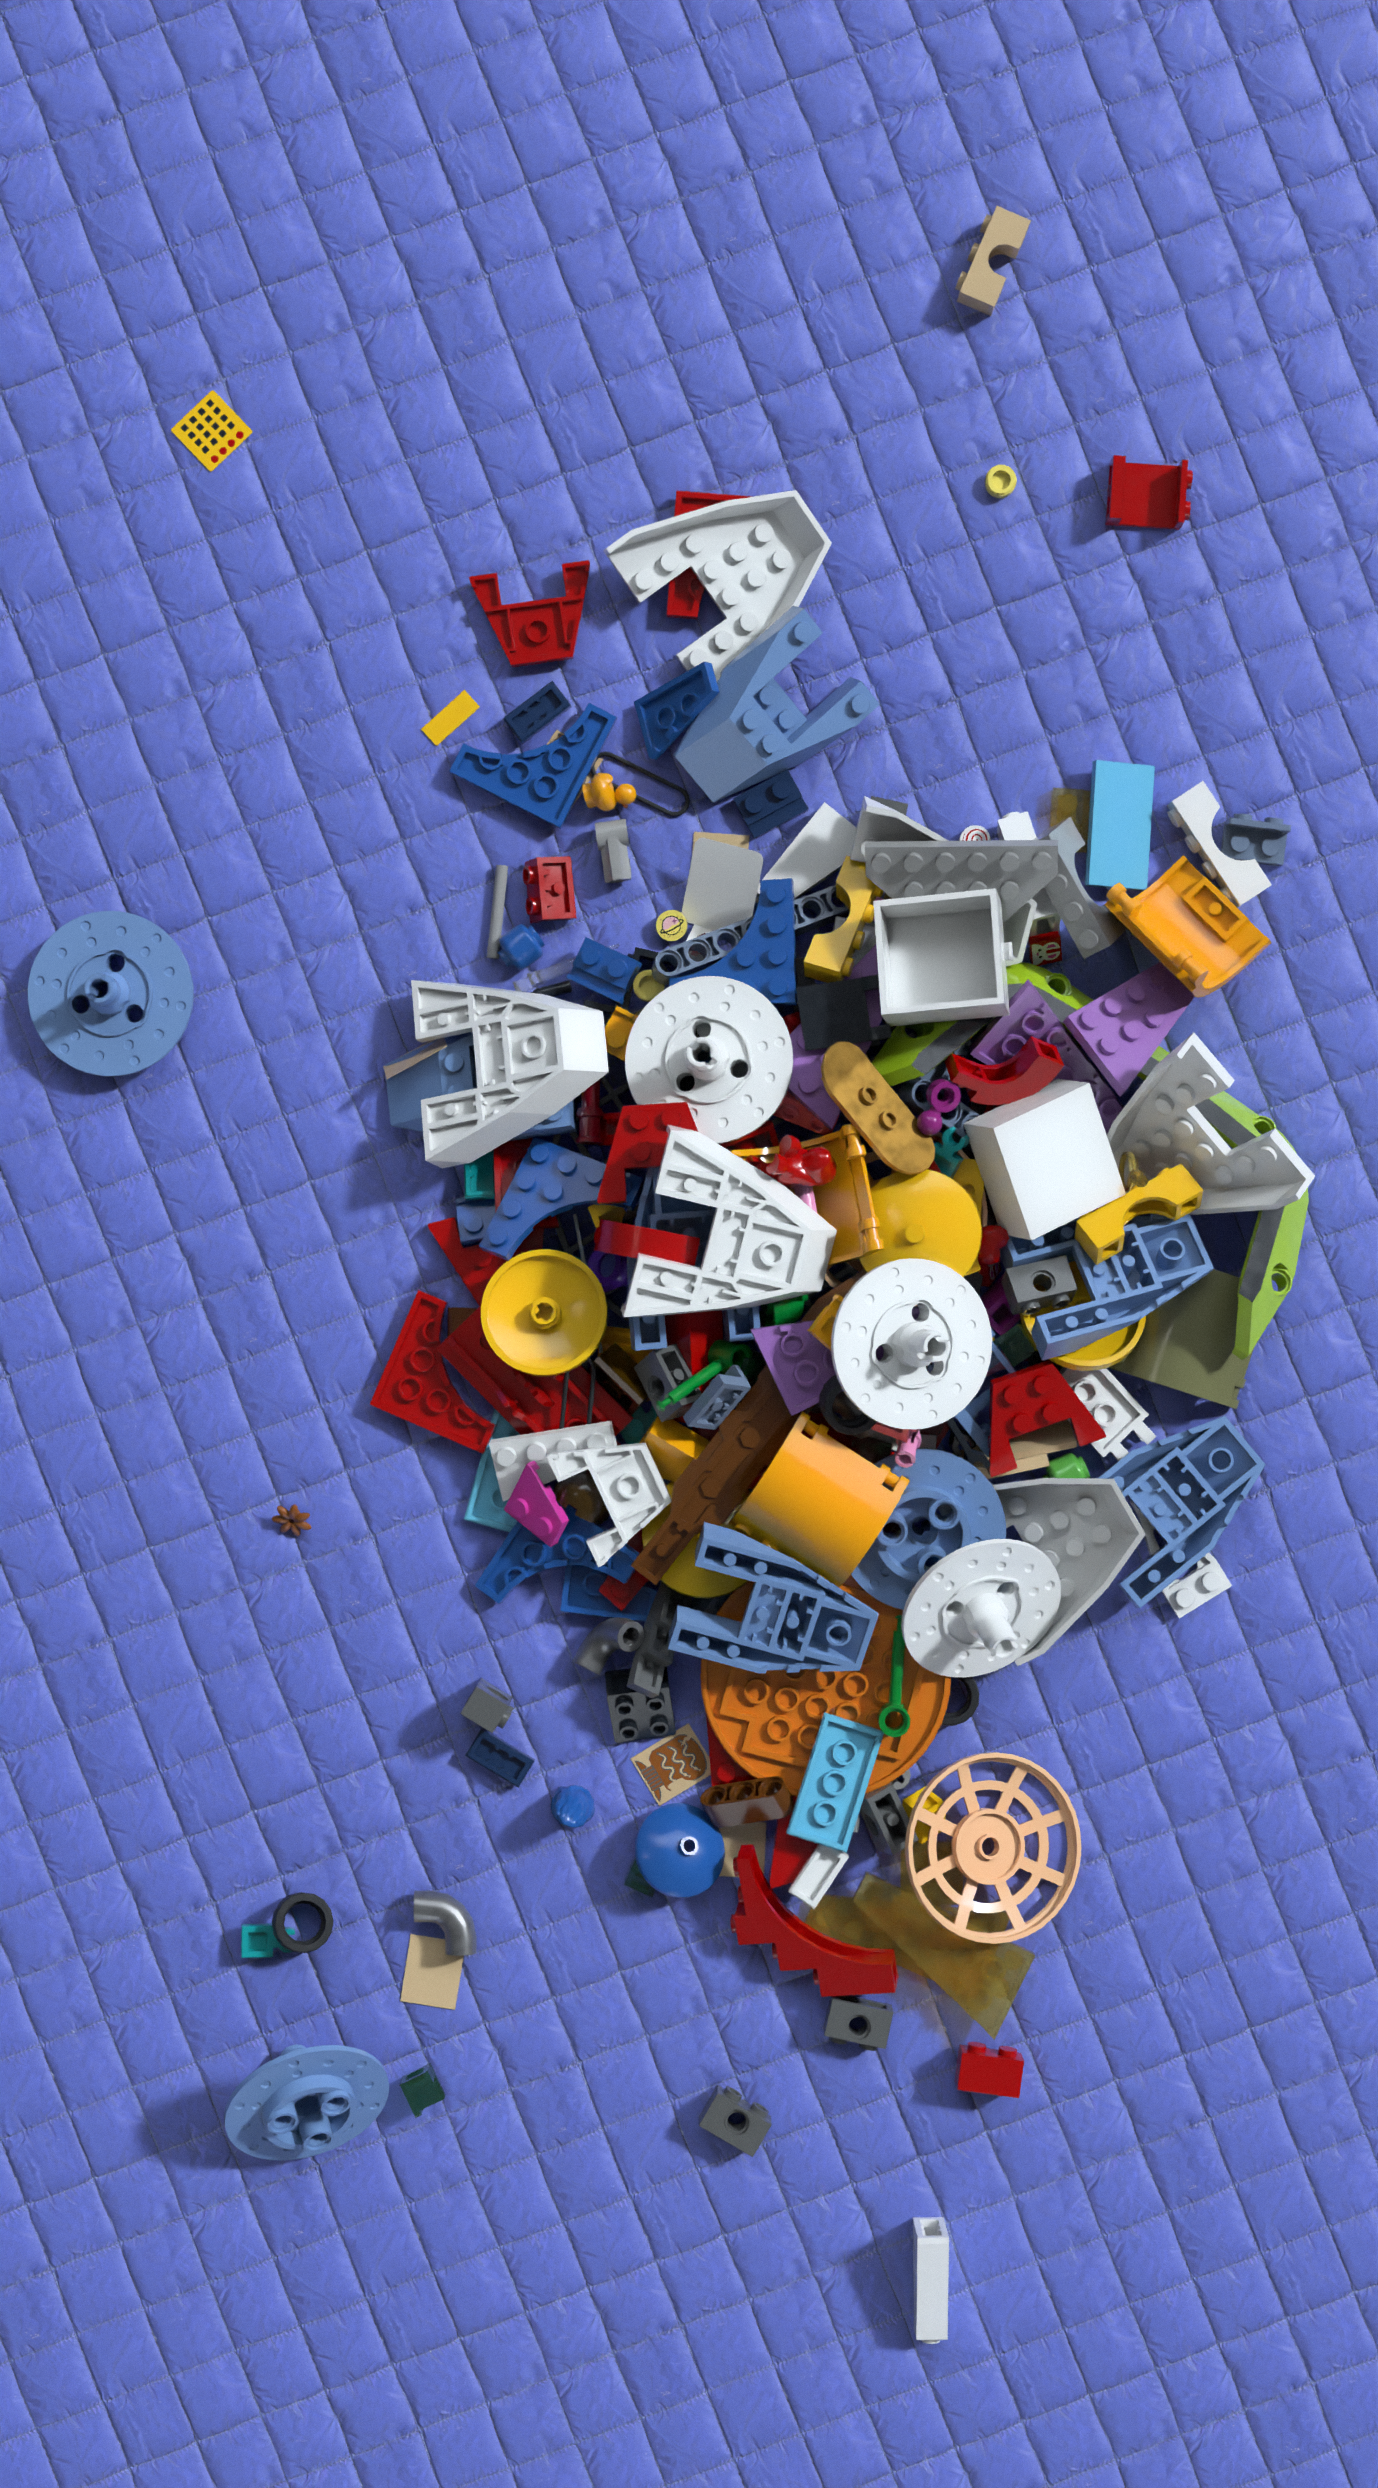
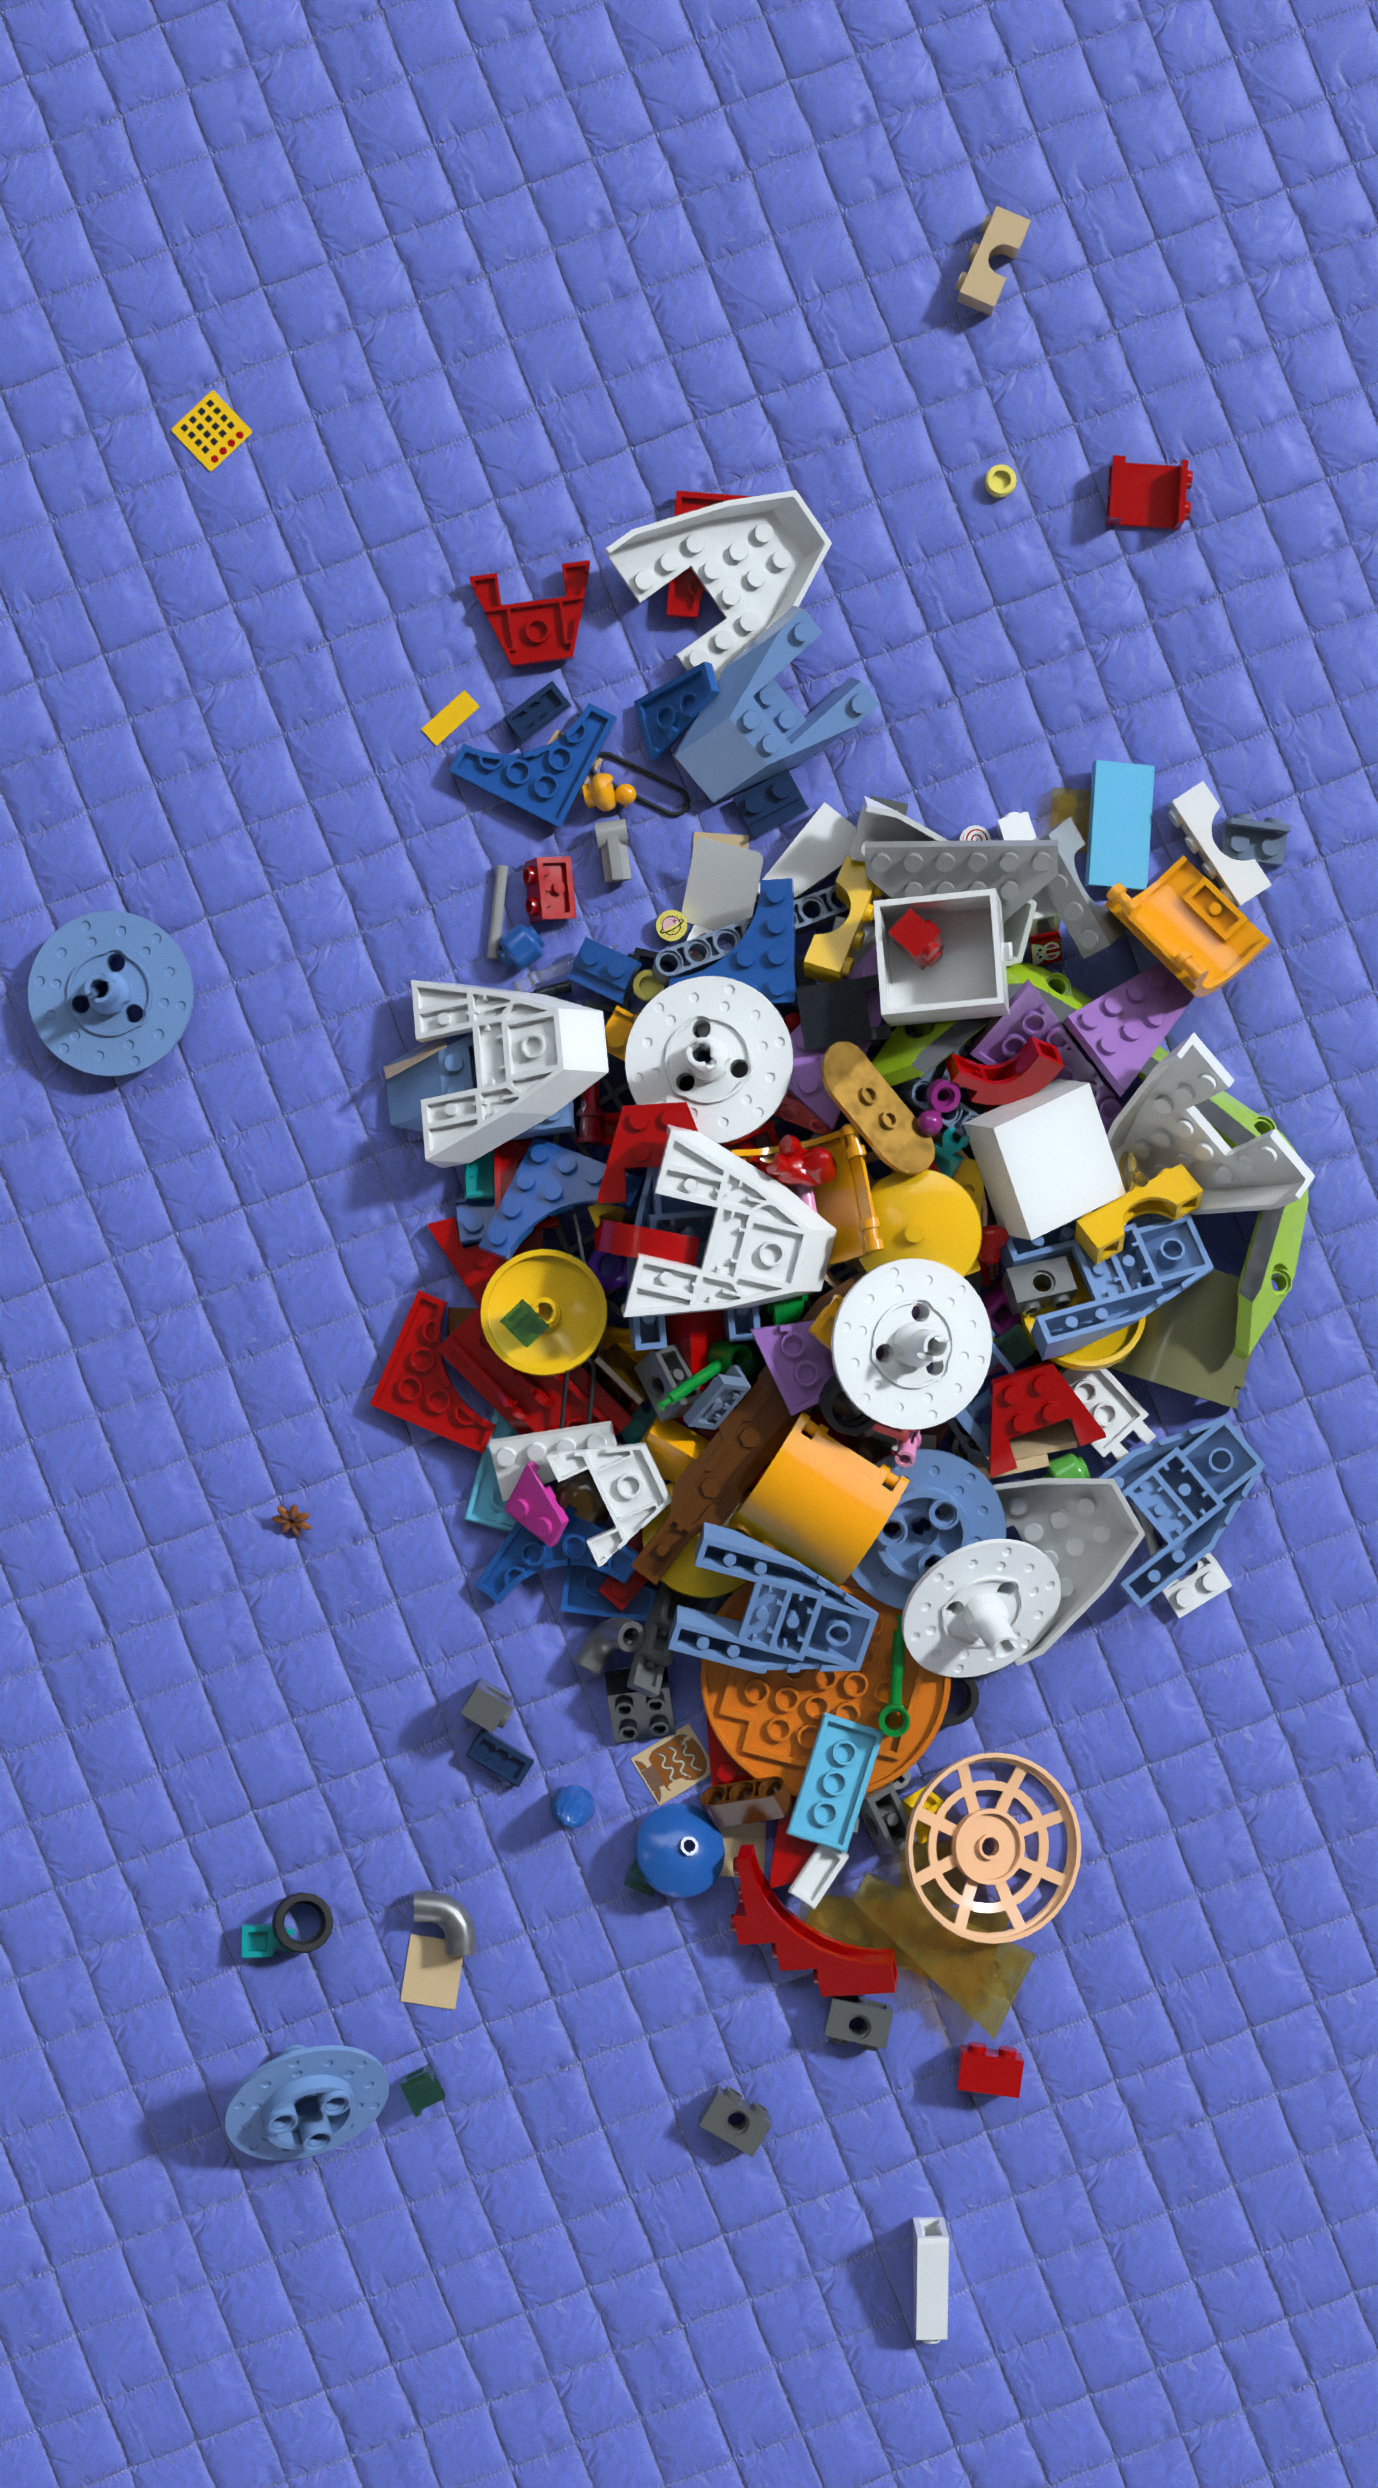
none -> clear green panel [500,1299,552,1348]
none -> red brick [888,908,945,971]

